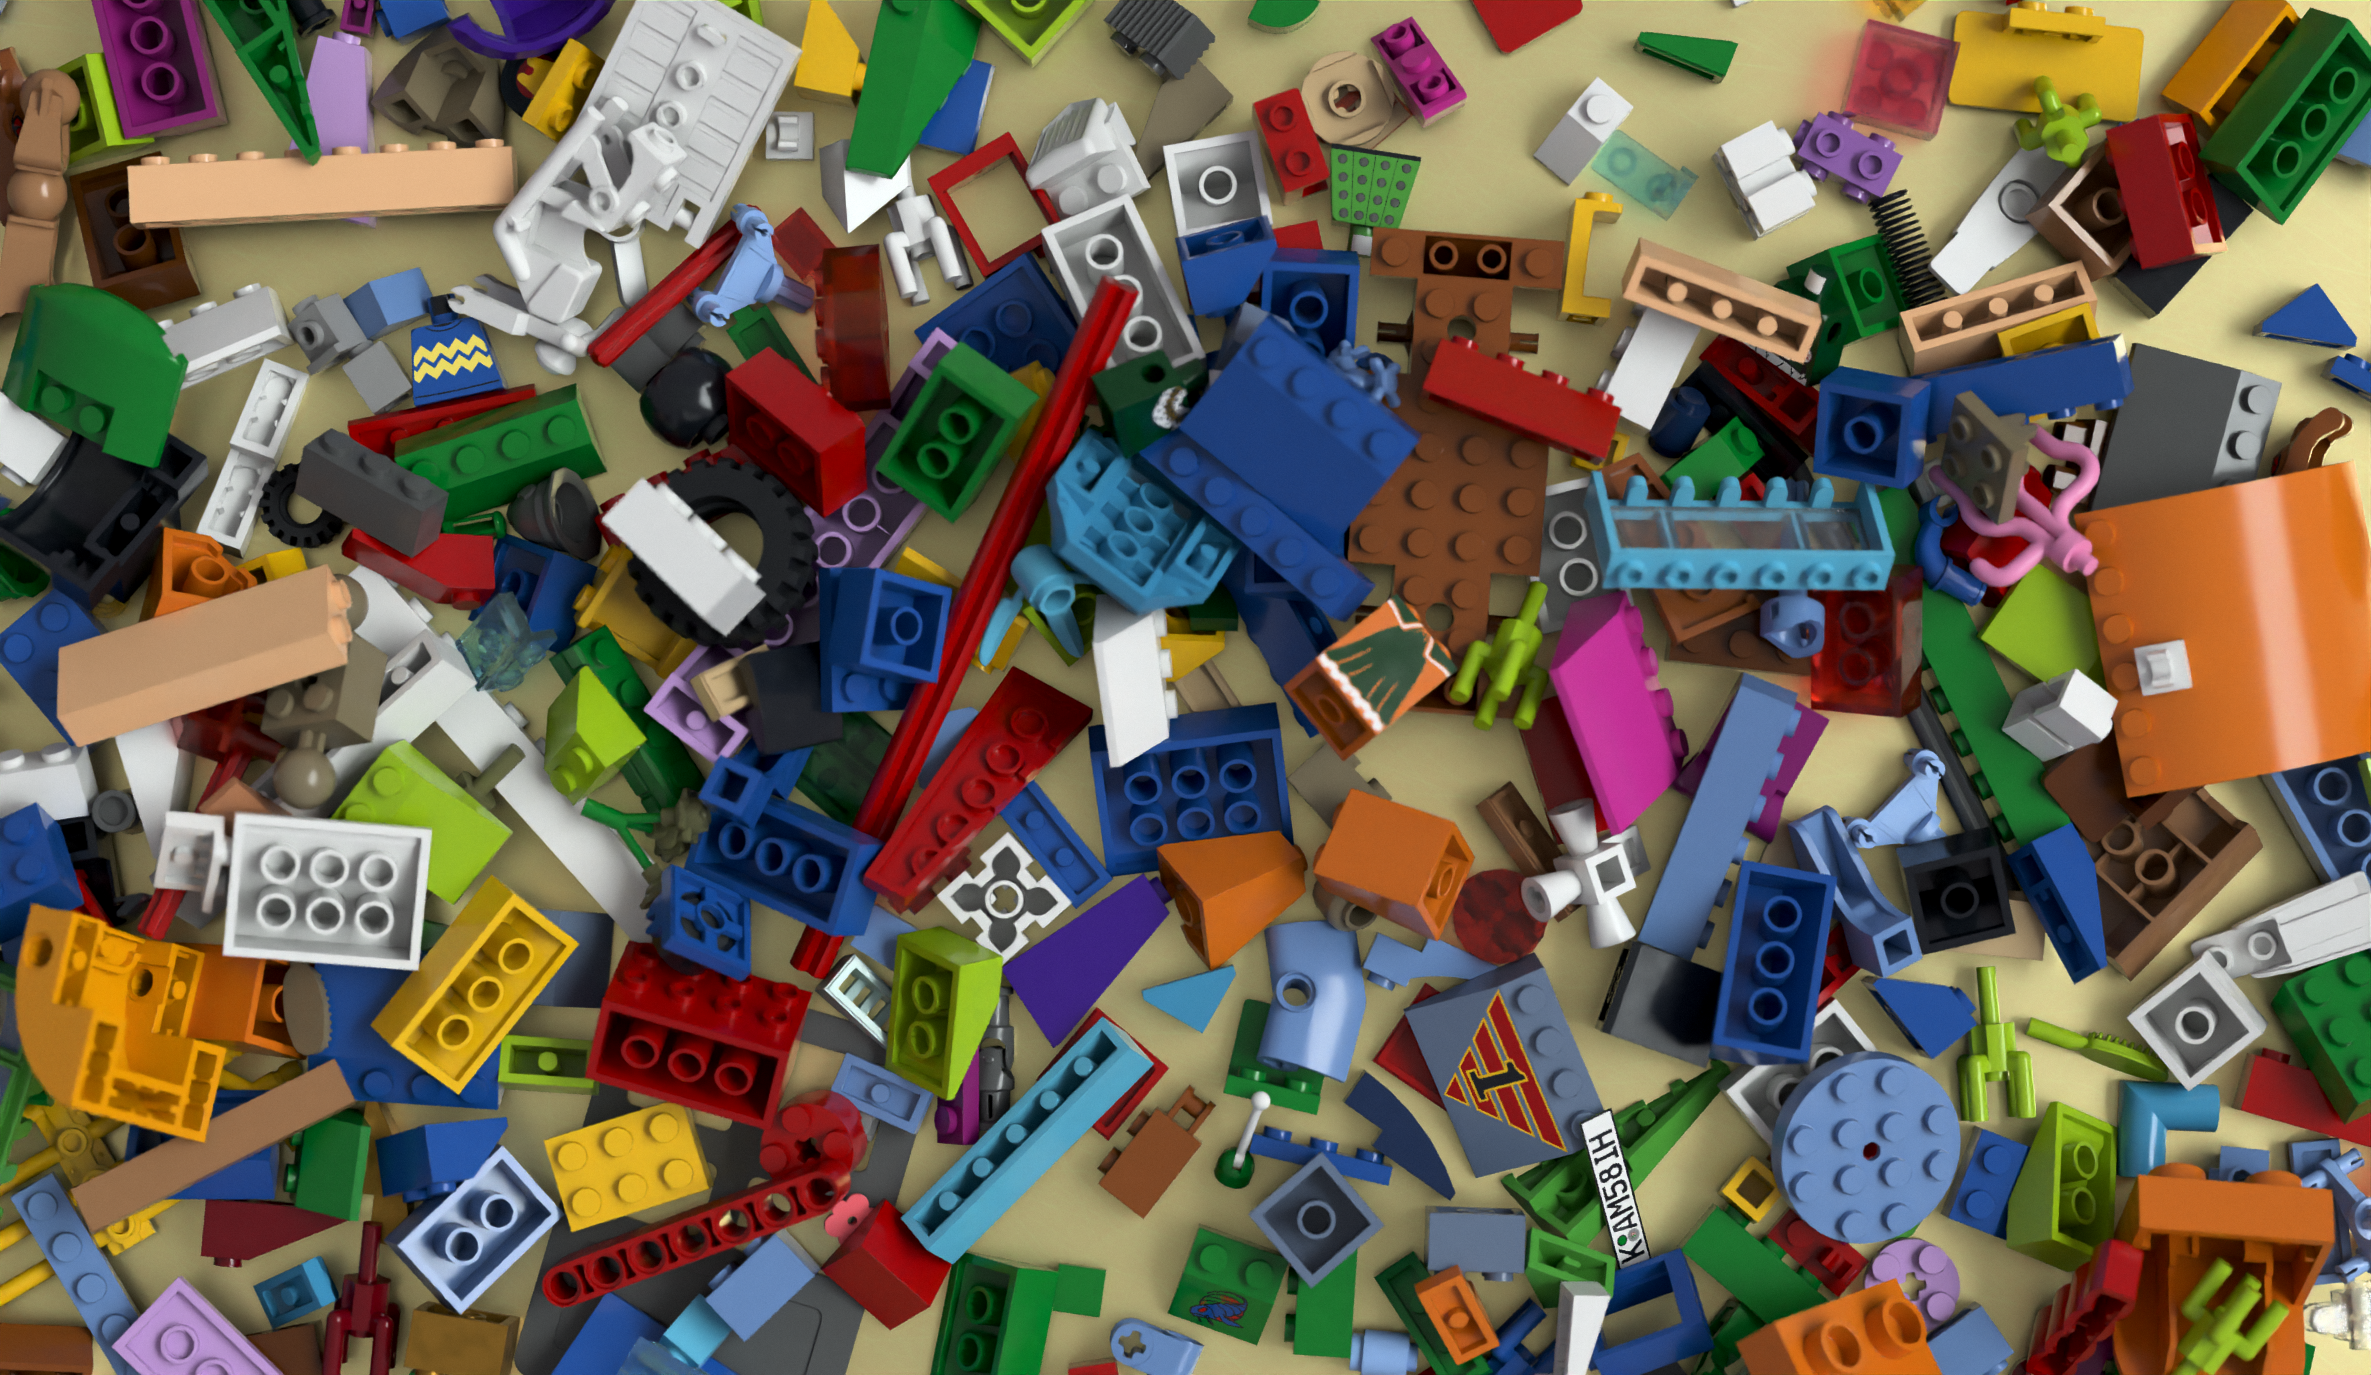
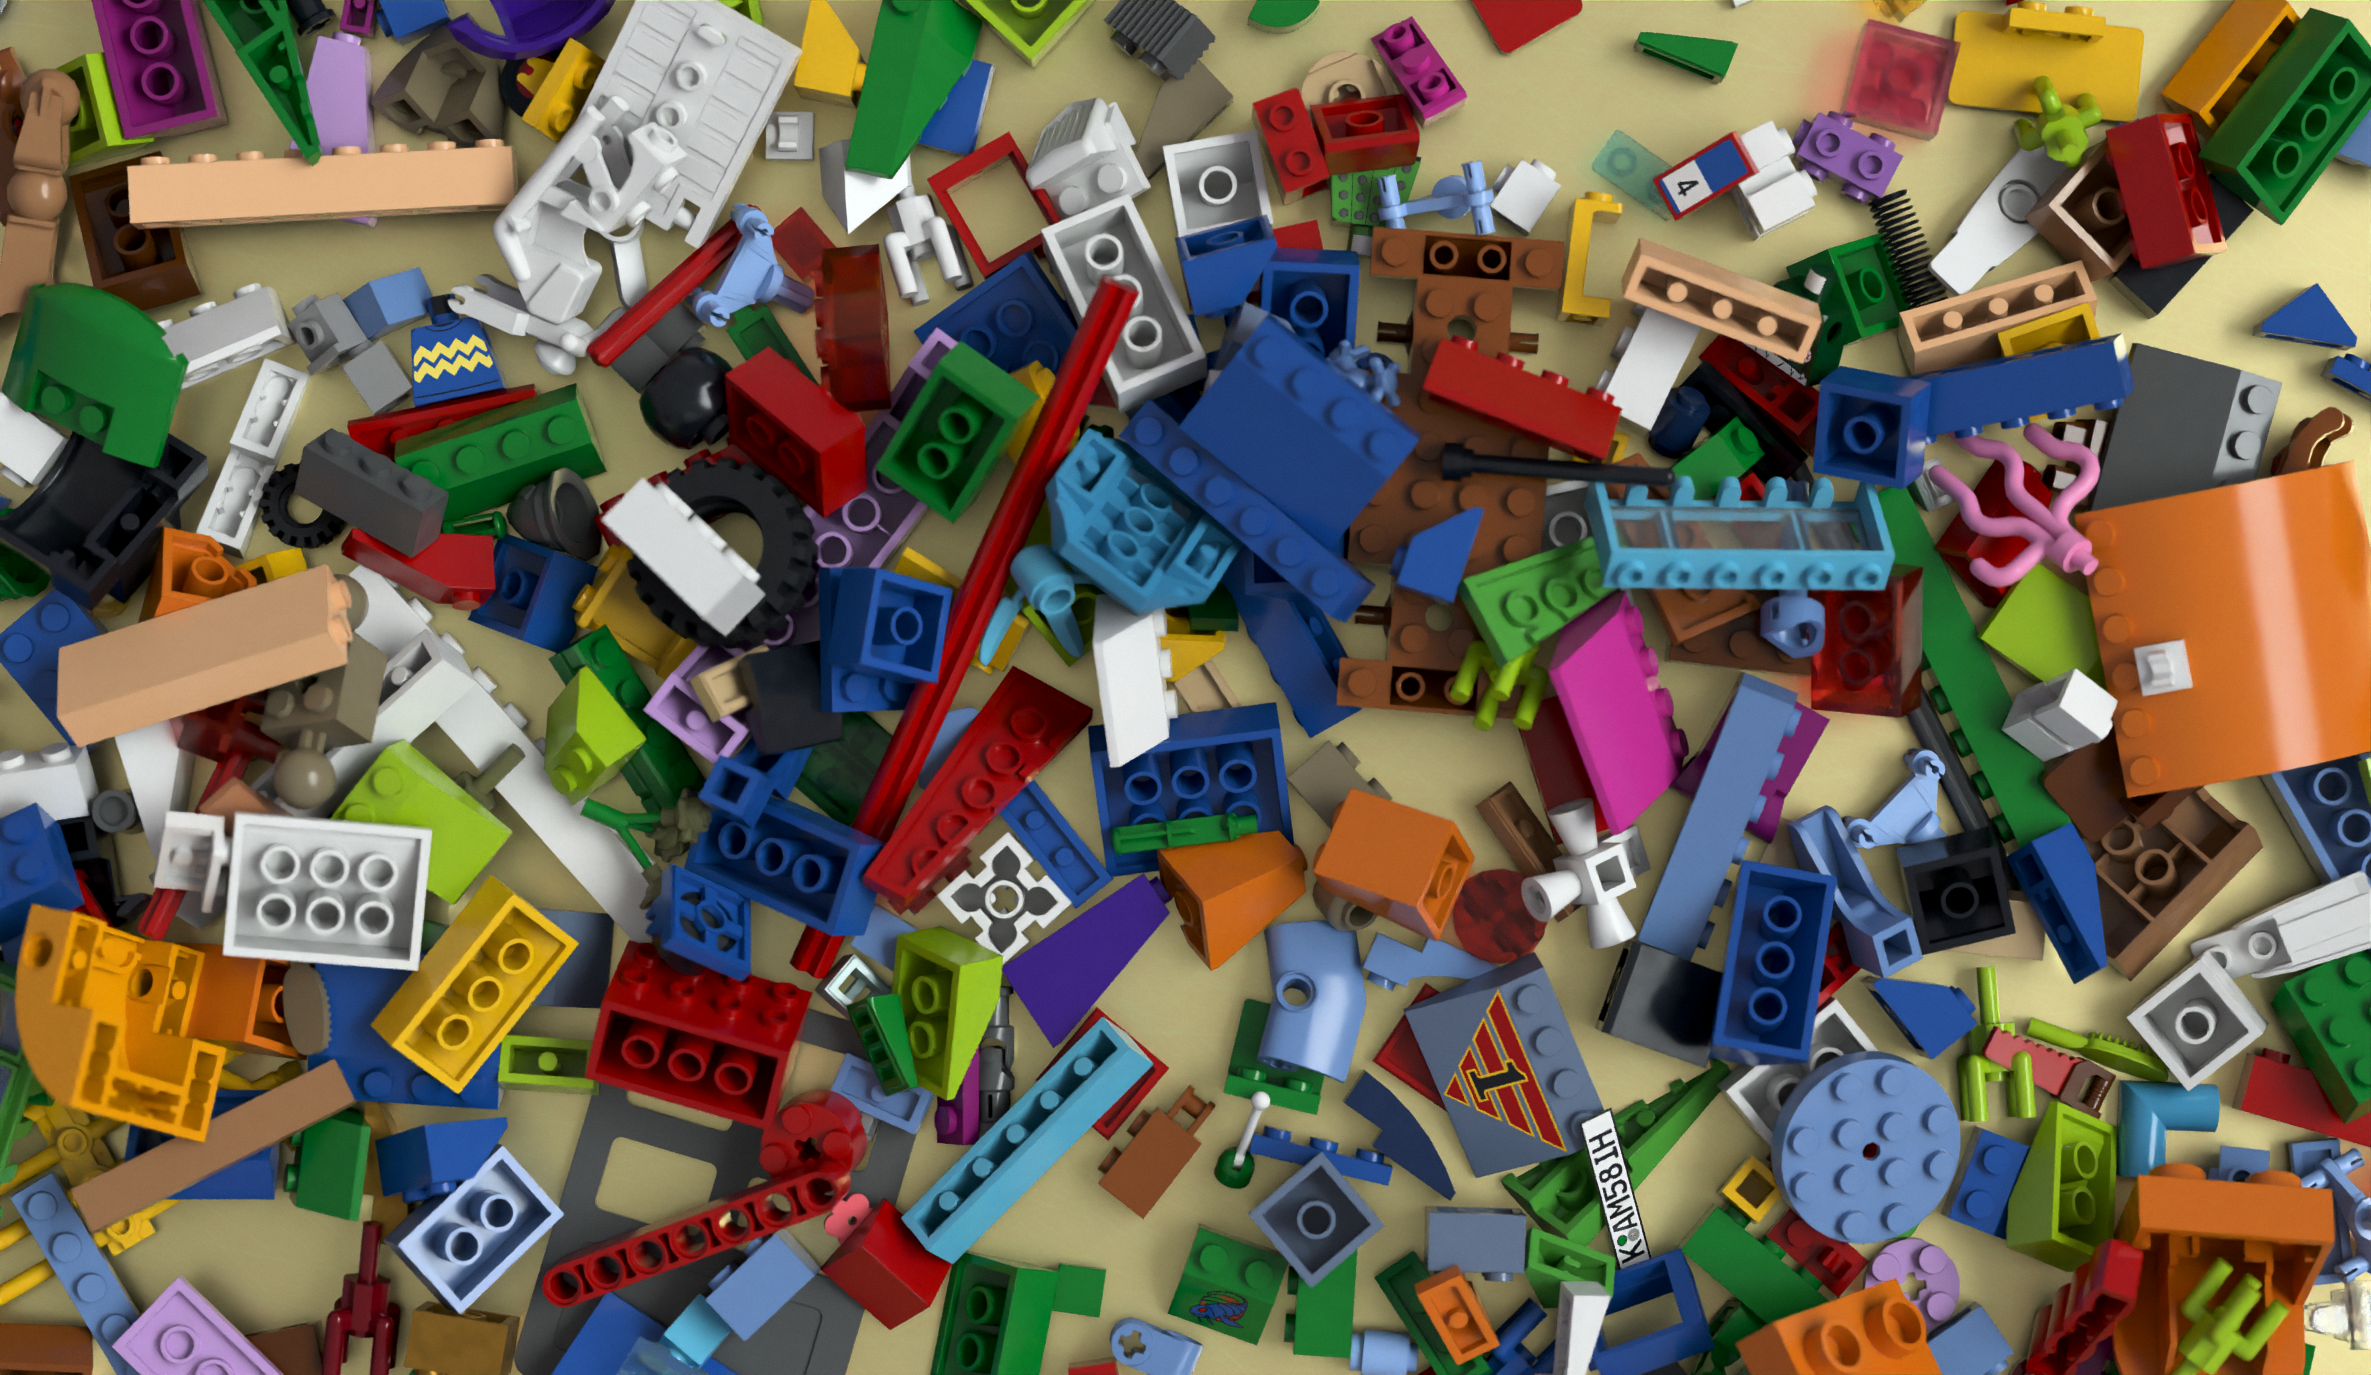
dark red slope [201,1199,348,1267] -> none
dark azure slope [253,1256,339,1329] -> none
clear light blue bracket [455,592,558,692] -> none
yellow brick [544,1101,714,1232] -> none
dark green torso [1091,350,1210,459] -> none
dark azure slope [1142,964,1236,1033] -> none
slope [1283,594,1458,762] -> none
white slope [1533,77,1633,186] -> none
blue piece [1914,495,1987,607] -> none
dark tan plate [1941,390,2038,525] -> none
none -> green slope [847,993,918,1097]
none -> green piece [1110,813,1258,855]
none -> red slope [1310,93,1420,176]
none -> light blue axle [1376,160,1496,235]
none -> blue slope [1388,507,1484,606]
none -> black piece [1442,442,1676,487]
none -> bright green wing [1457,528,1630,670]
none -> white brick [1490,159,1561,238]
none -> tile [1652,131,1760,221]
none -> piece [1982,1026,2116,1119]

